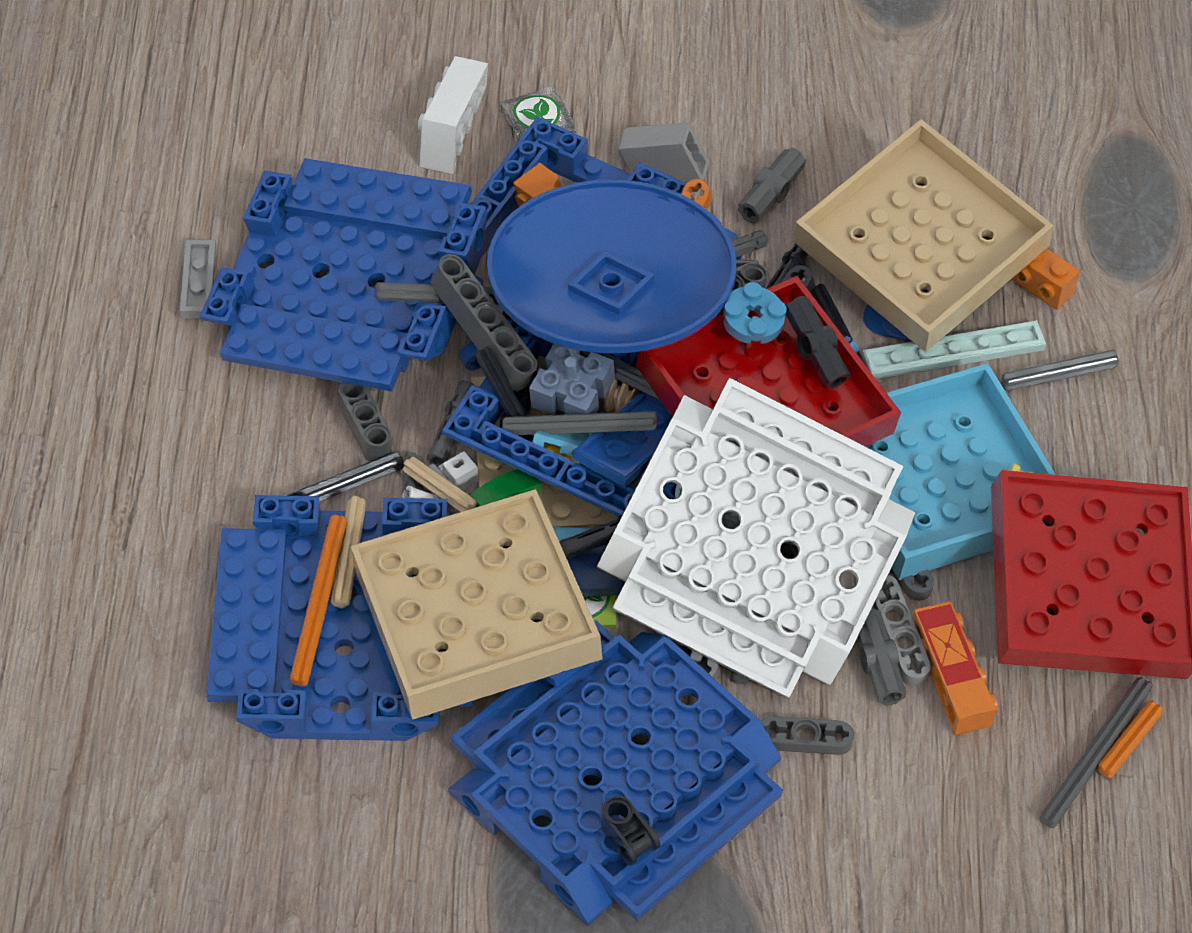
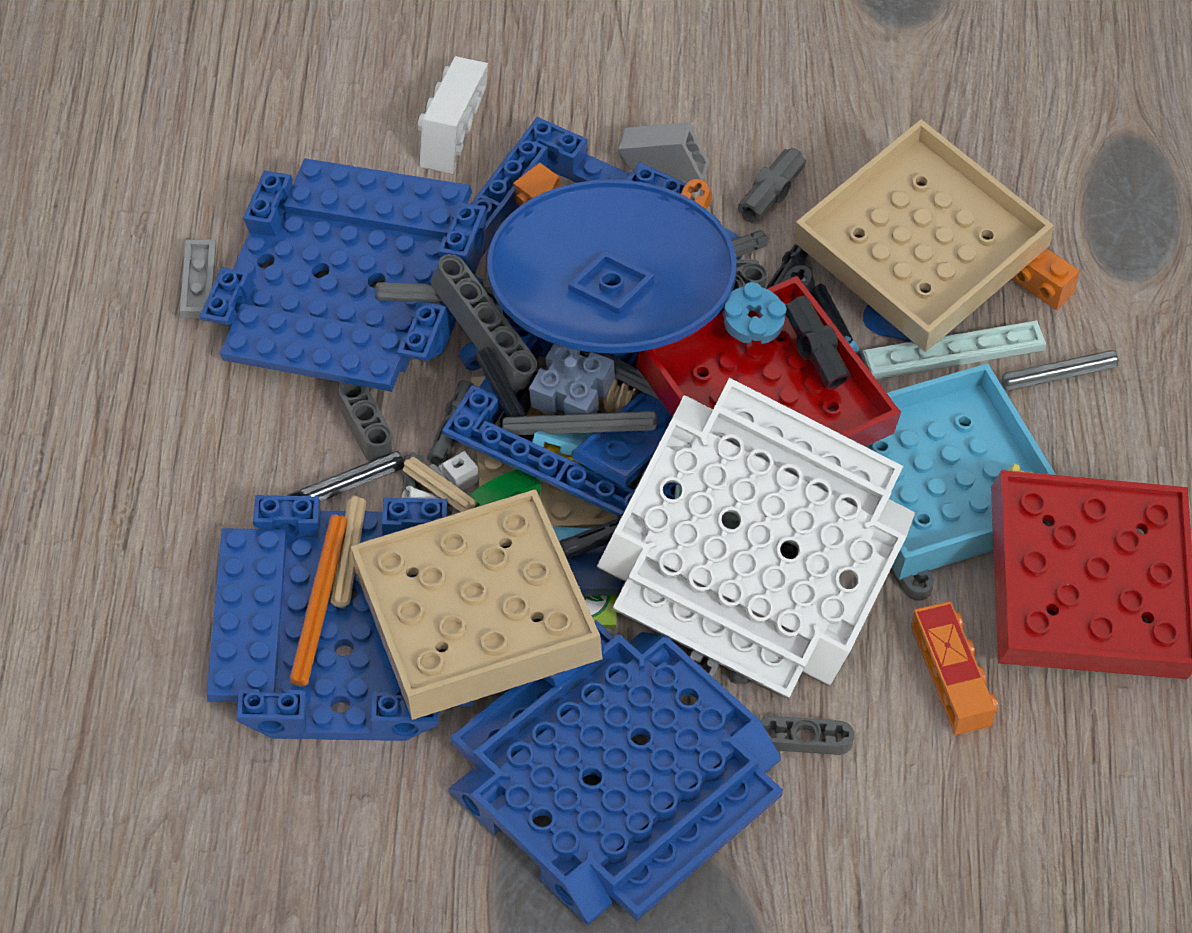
slope [499,86,576,142] -> none
black piece [601,796,660,866] -> none
dark grey piece [857,607,906,706] -> none
light grey beam [873,574,931,686] -> none
dark grey axle [1040,677,1152,828] -> none
orange axle [1097,701,1163,779] -> none

